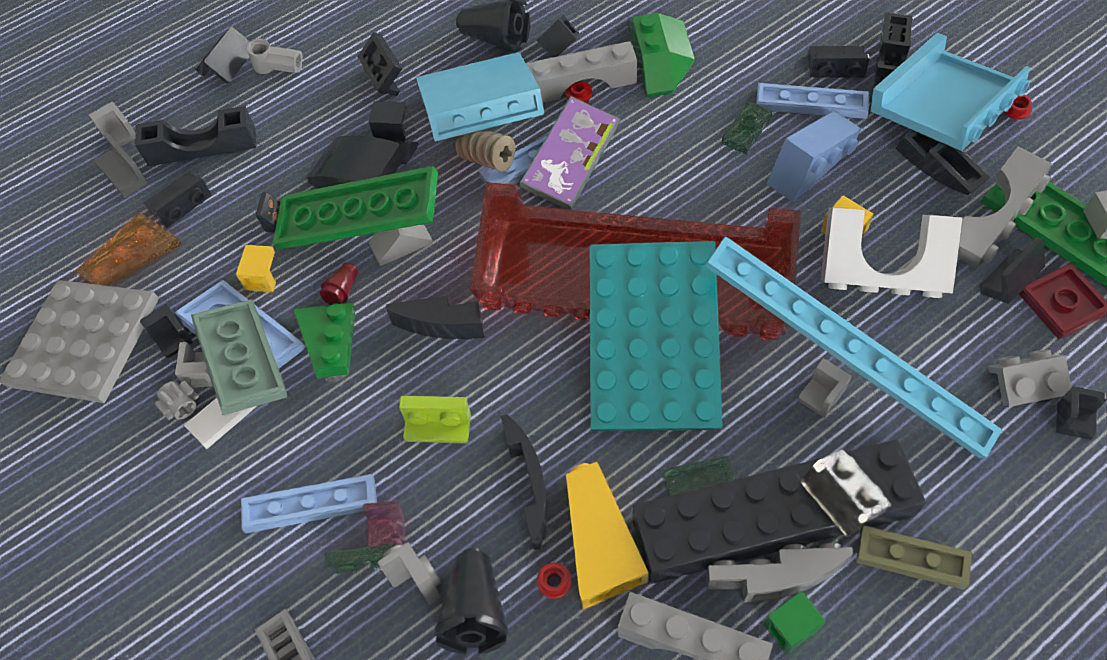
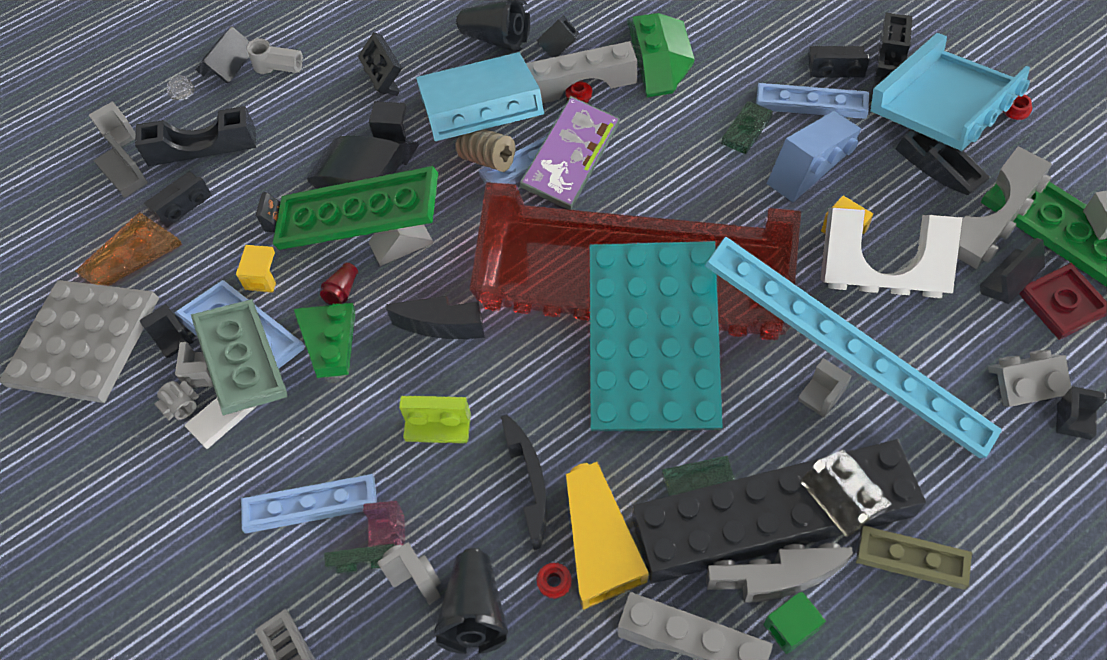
none -> clear plate [167,76,194,101]

